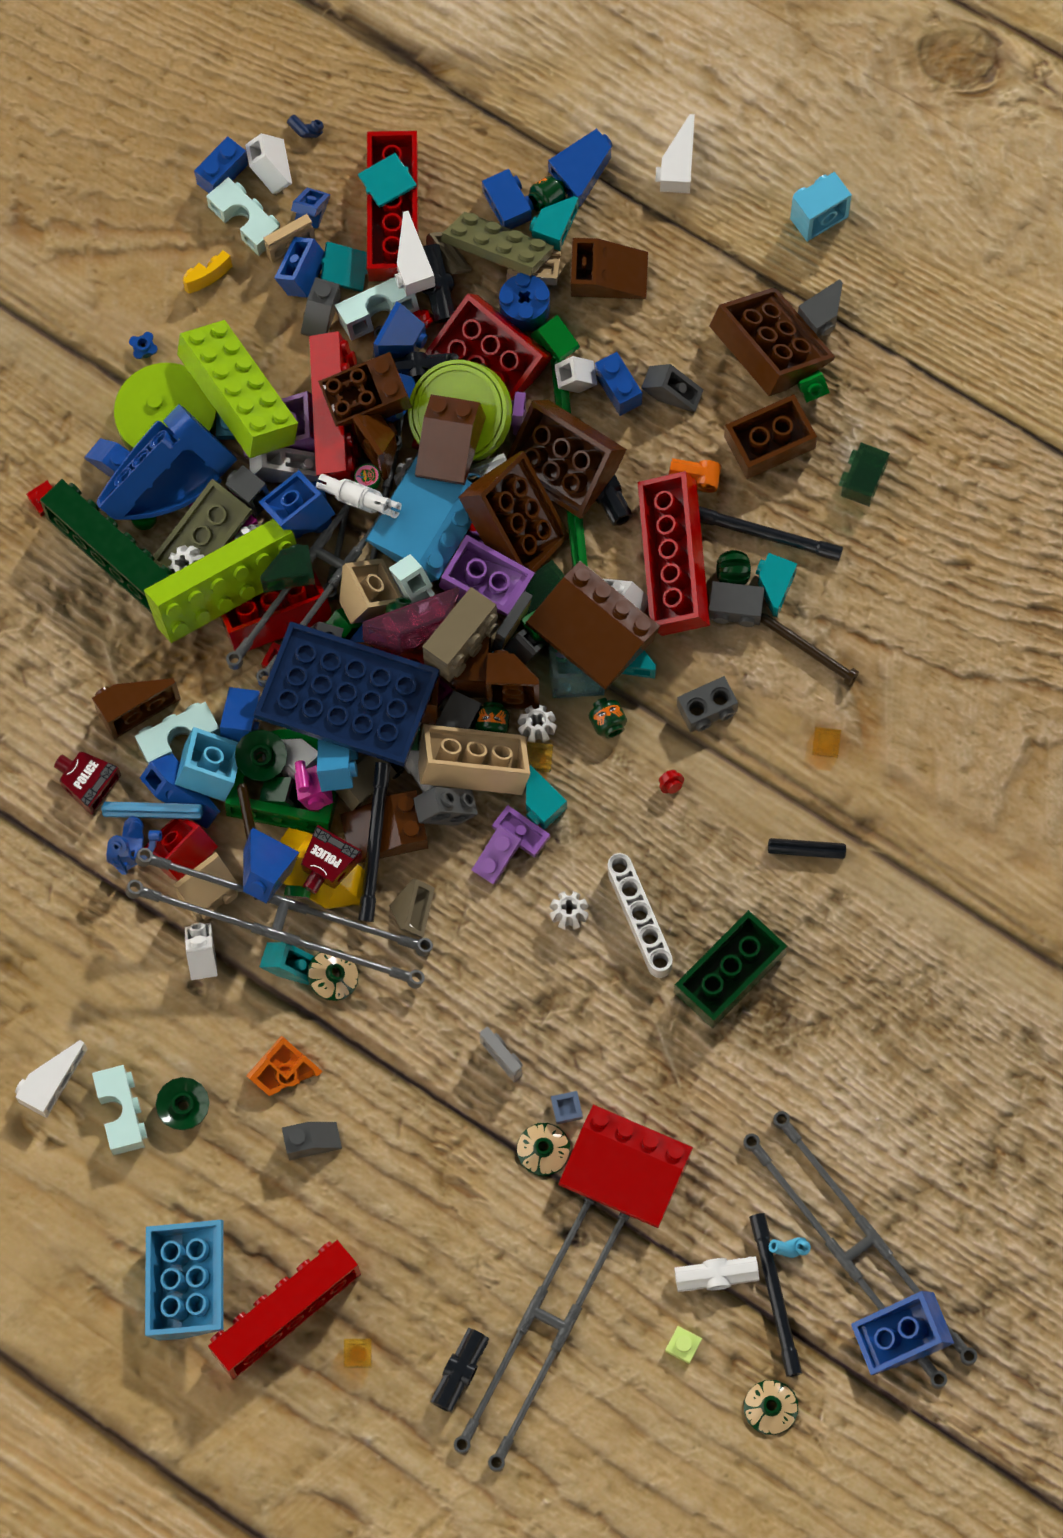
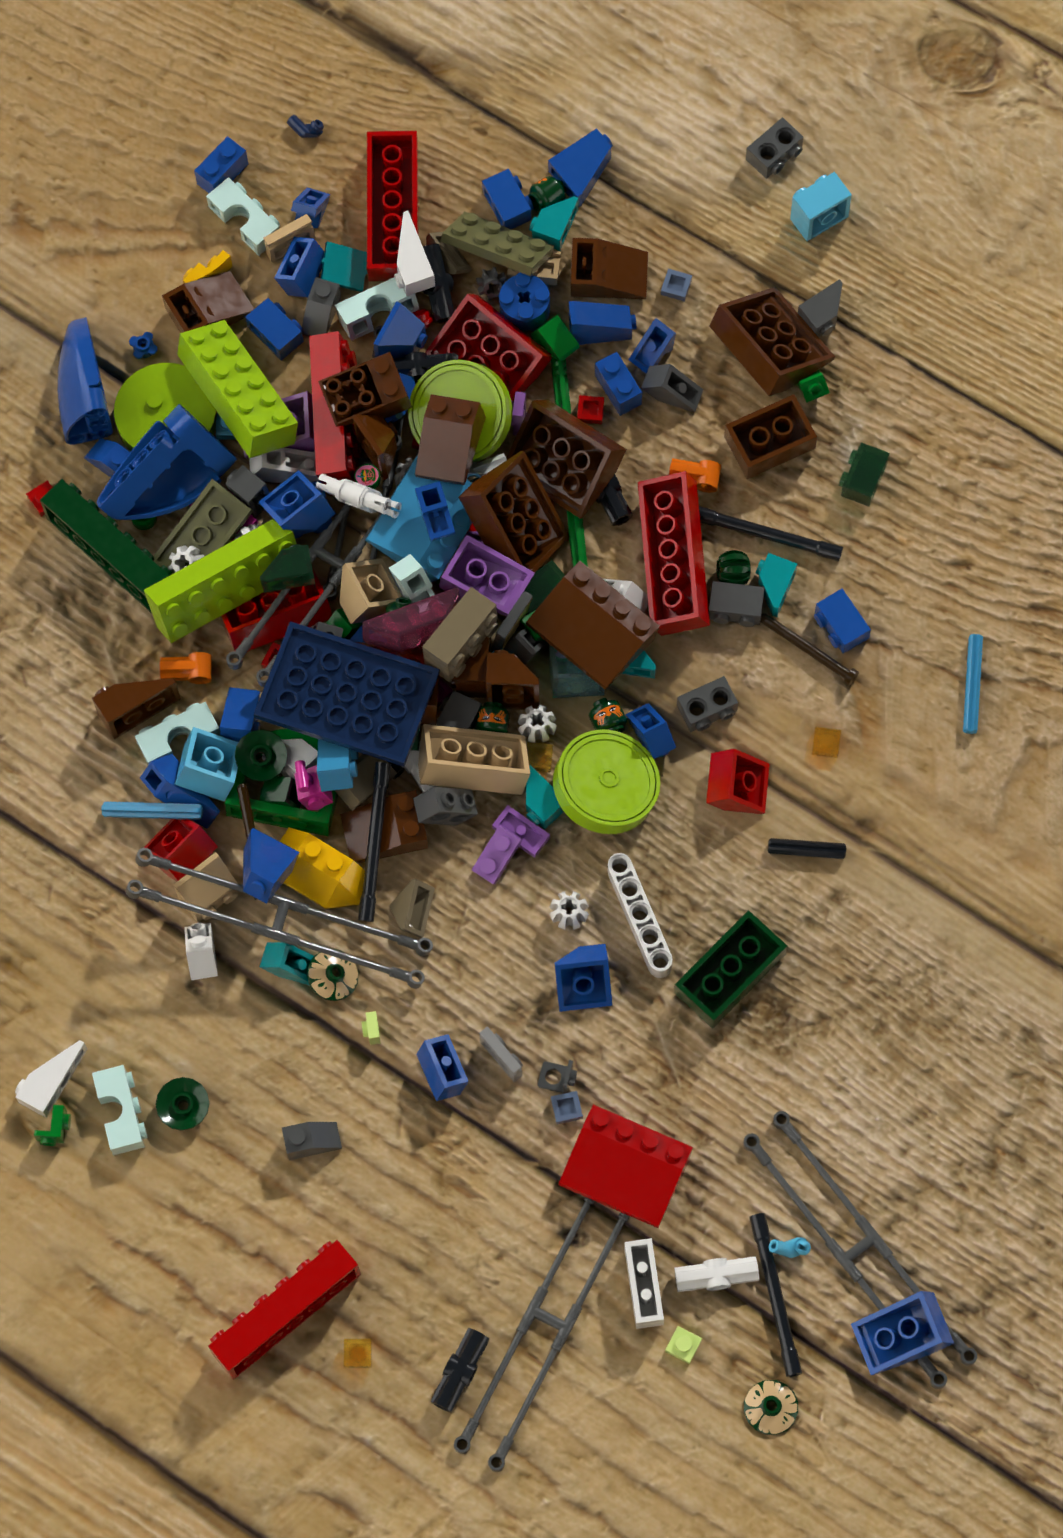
dark red torso [54,752,121,815] -> none
blue helmet [106,816,162,875] -> none
dark azure slope [145,1220,224,1341] -> none
white slope [245,133,292,194] -> none
orange slope [246,1036,323,1096] -> none
green tile [284,885,311,899] -> none
dark red torso [301,825,363,894] -> none
teal piece [358,153,417,208] -> none
tan dish [517,1123,570,1176] -> none
white brick [555,356,597,393] -> none
white slope [655,114,695,193] -> none
red plate [659,770,684,794] -> none
none -> green bracket [34,1105,71,1146]
none -> blue panel [57,317,113,445]
none -> orange piece [160,652,212,684]
none -> reddish brown slope [162,271,254,333]
none -> blue brick [245,298,304,361]
none -> yellowish green plate [361,1011,381,1045]
none -> blue brick [415,481,456,542]
none -> blue brick [416,1034,469,1101]
none -> dark grey gear [476,267,506,300]
none -> dark grey bracket [538,1060,577,1093]
none -> lime brick [553,729,660,834]
none -> blue slope [554,944,613,1012]
none -> blue slope [569,301,637,345]
none -> red plate [577,395,605,425]
none -> white brick [624,1238,664,1329]
none -> blue slope [625,703,677,759]
none -> blue slope [628,318,676,374]
none -> sand blue plate [661,269,692,302]
none -> red slope [706,749,770,814]
none -> dark grey brick [746,117,803,179]
none -> blue brick [814,588,871,654]
none -> dark azure axle [963,634,983,734]

